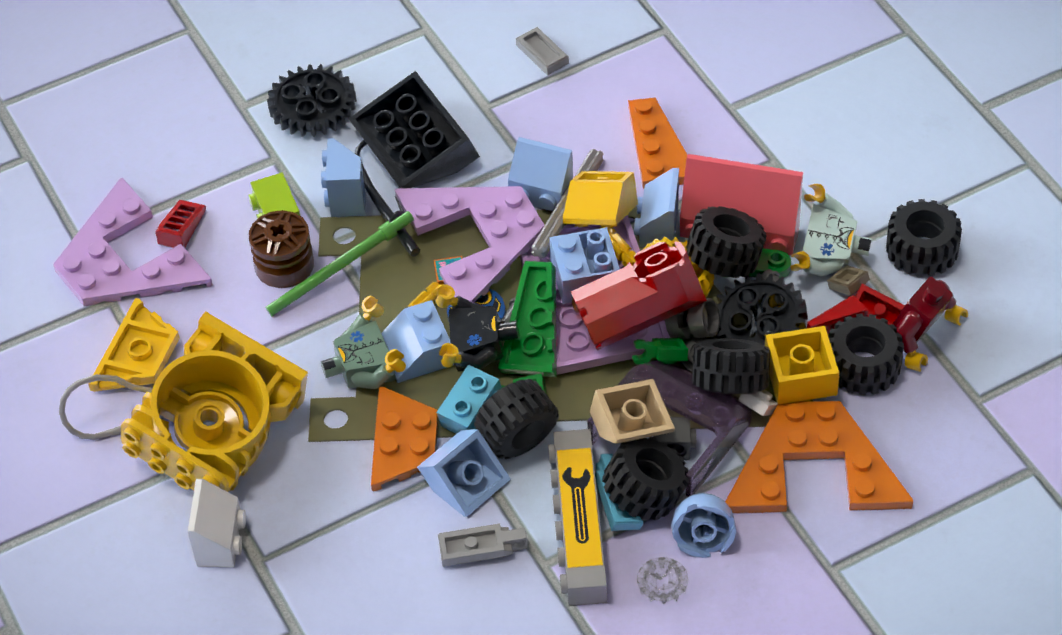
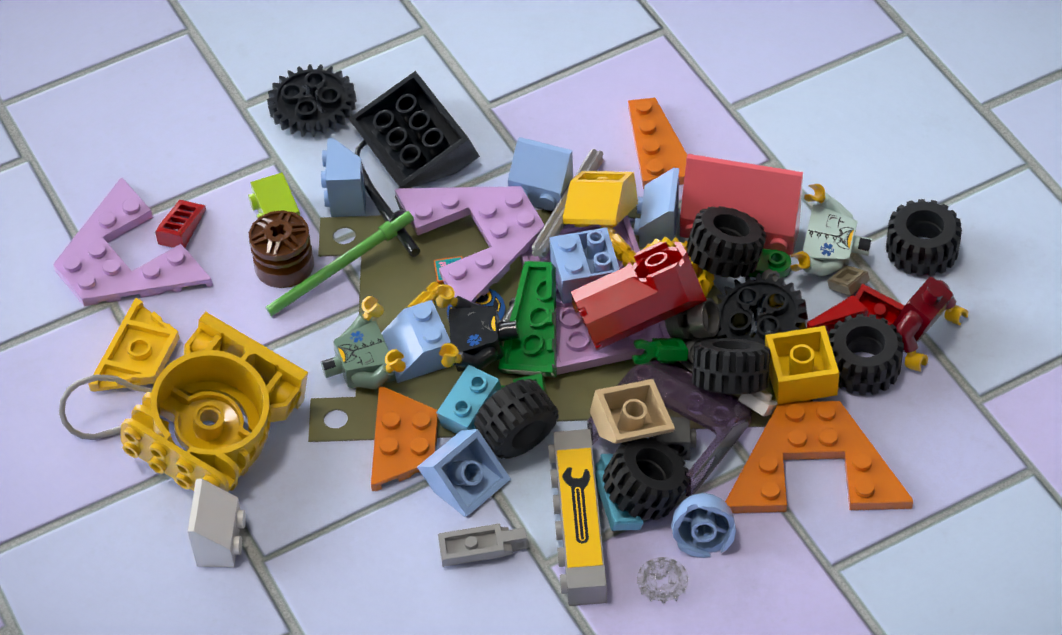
light grey tile [515,27,569,75] -> none

